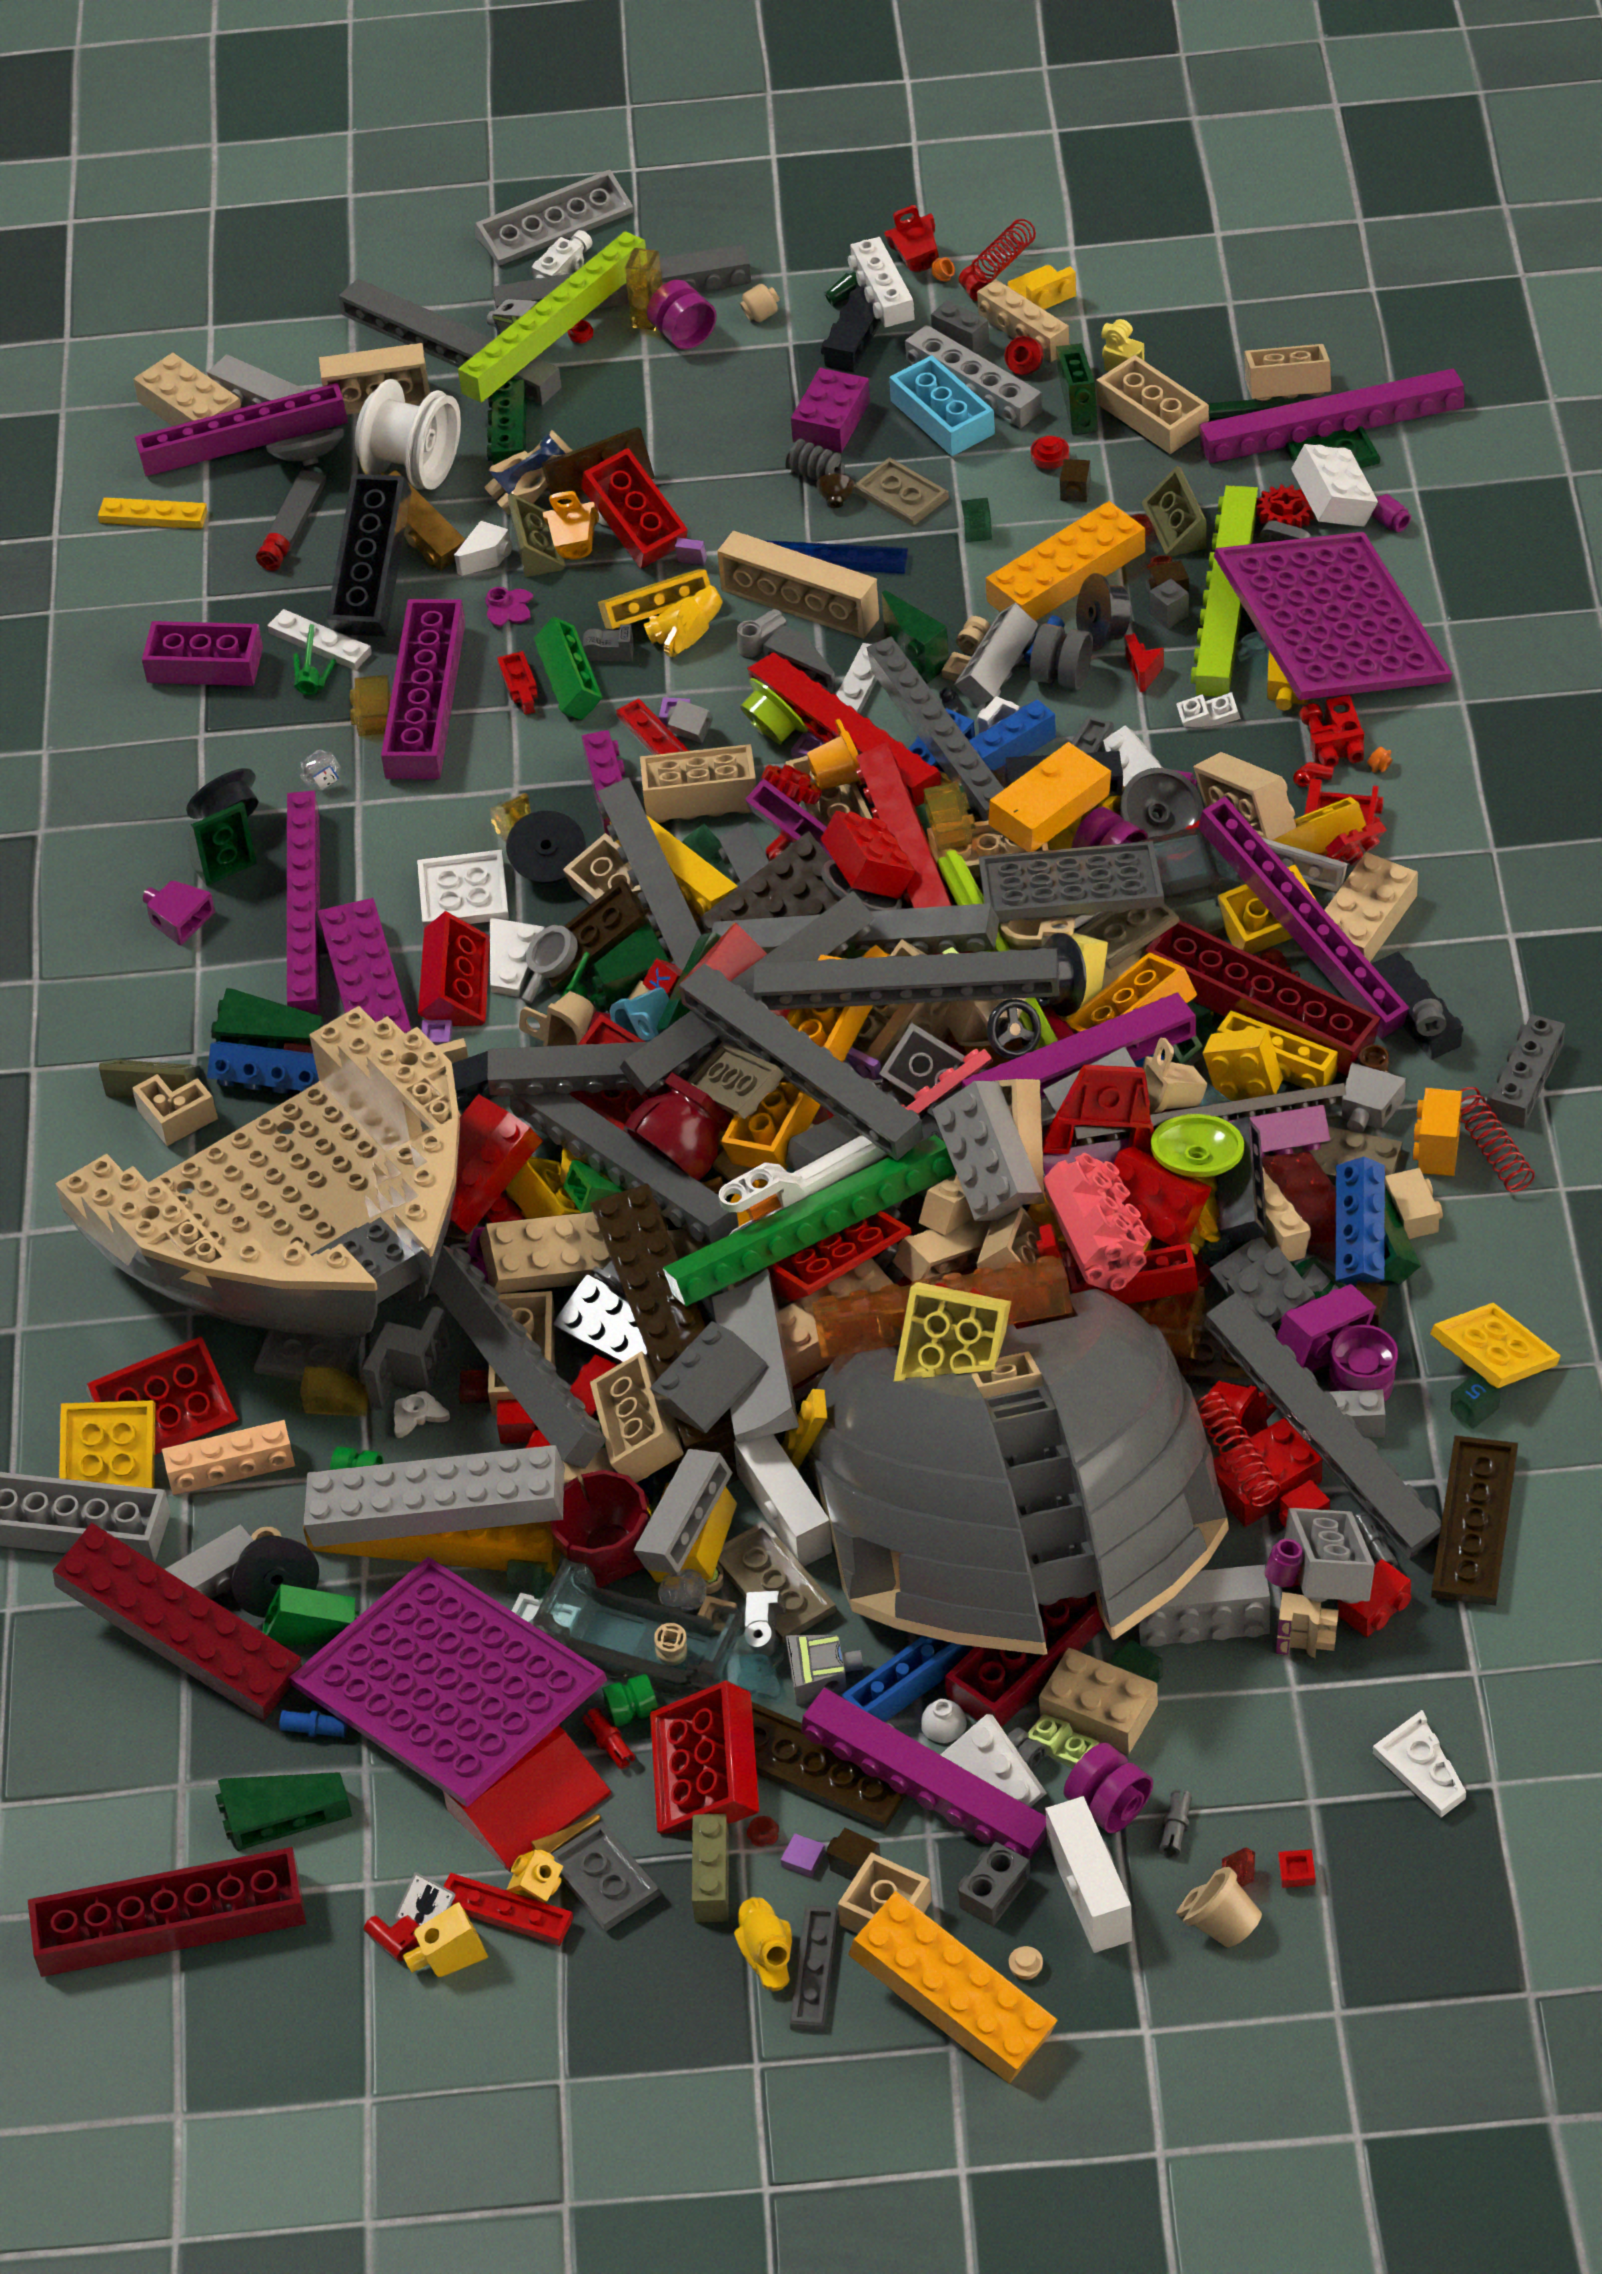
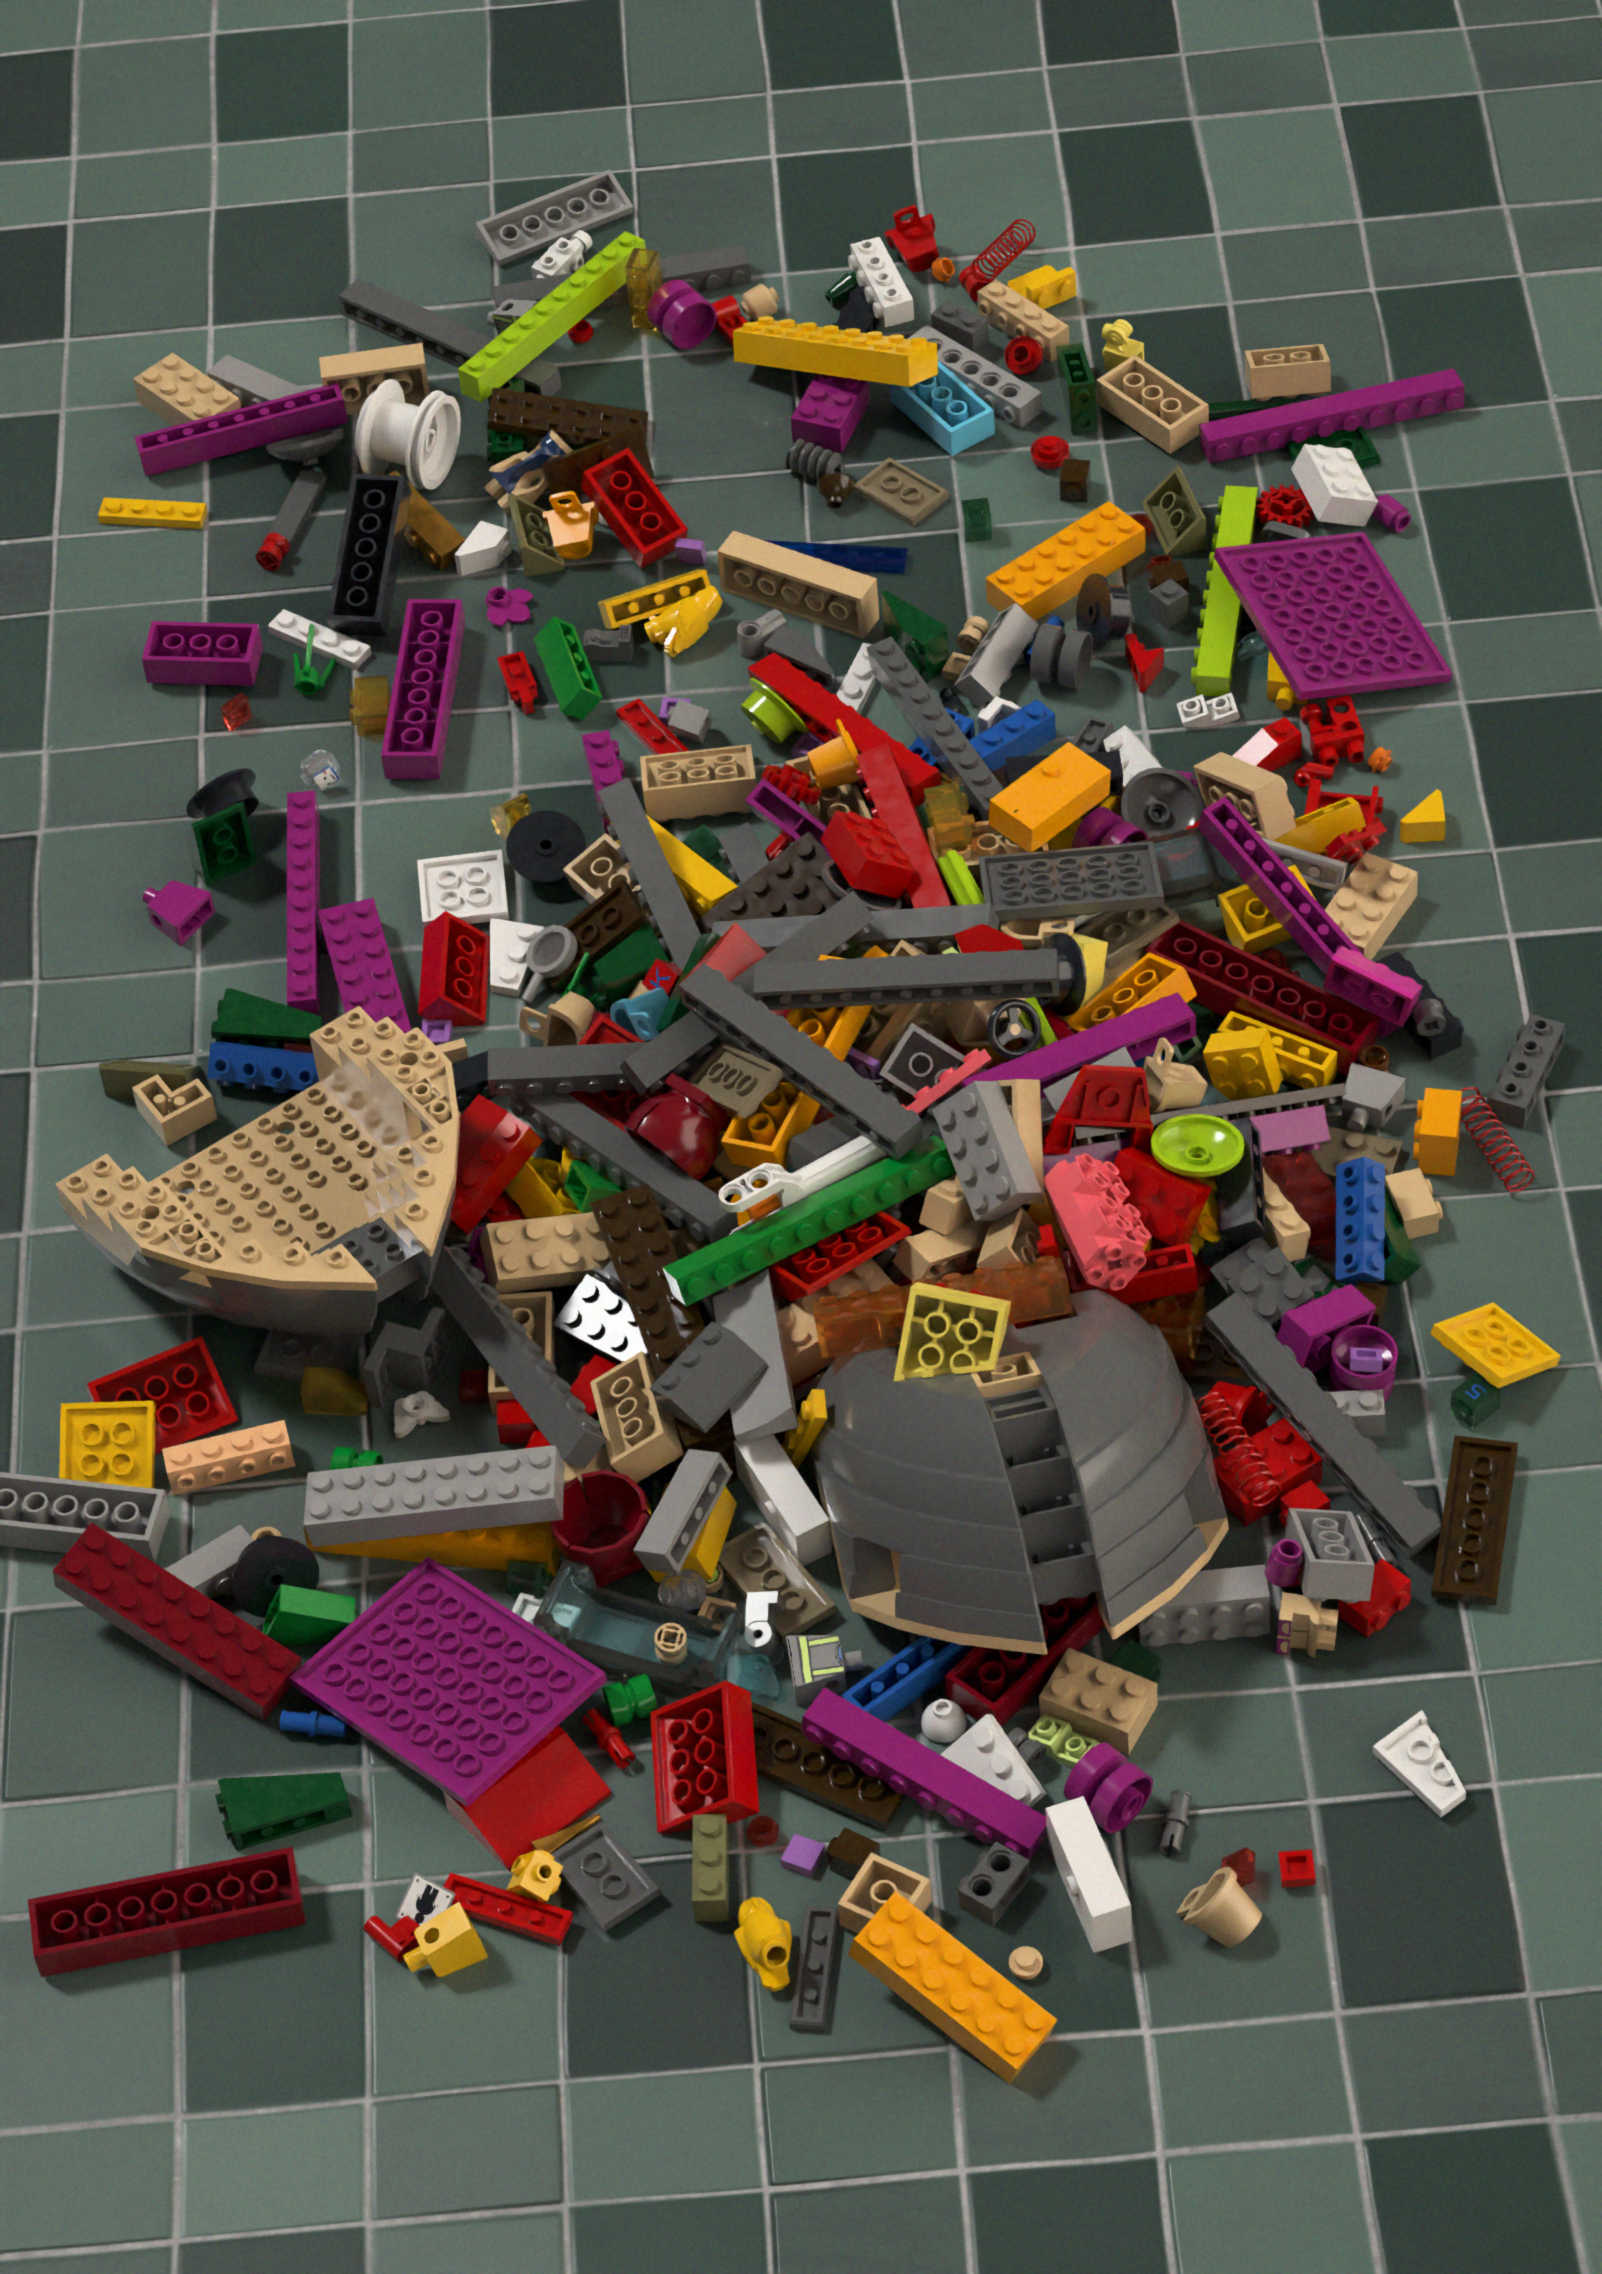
none -> clear red plate [220,692,252,732]
none -> dark brown plate [487,387,649,445]
none -> red plate [711,295,748,346]
none -> yellow brick [733,316,938,387]
none -> red tile [953,923,1024,953]
none -> red slope [1233,717,1302,772]
none -> dark pink slope [1323,947,1423,1028]
none -> medium lavender tile [1350,1347,1383,1373]
none -> yellow slope [1400,789,1445,843]

